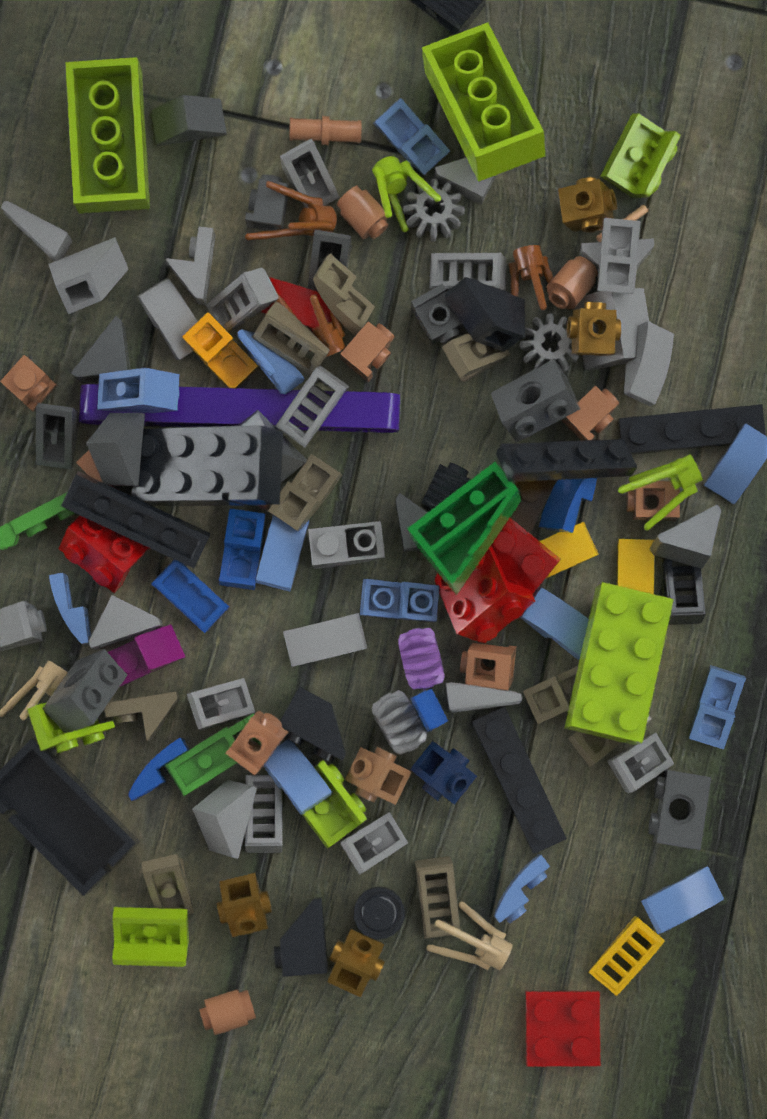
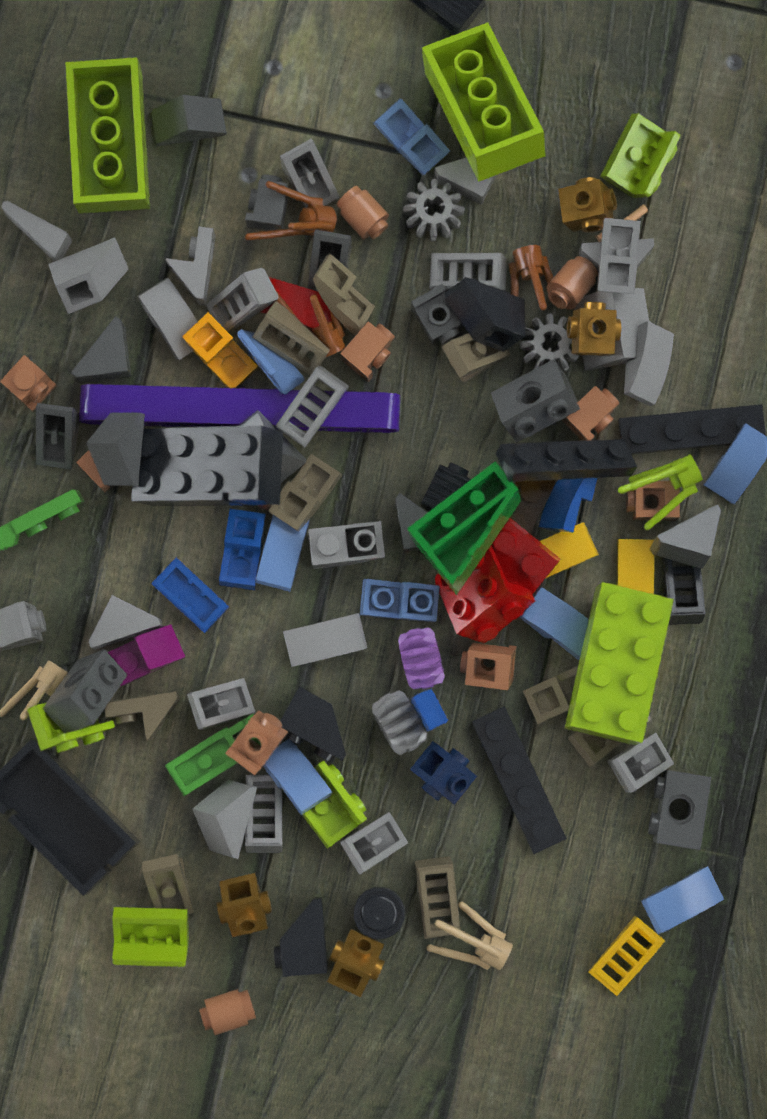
medium blue slope [49,573,91,645] -> none
red bracket [58,486,150,593] -> none
black plate [61,471,211,568] -> none
medium blue slope [97,368,179,413] -> none
blue slope [128,738,190,801] -> none
nougat pin [289,116,362,145] -> none
medium nougat brick [345,747,411,805] -> none
lime plant [372,156,441,232] -> none
light grey slope [445,682,522,713] -> none
medium blue slope [494,854,550,923] -> none
red plate [525,990,601,1067] -> none
medium blue slope [689,665,746,750] -> none

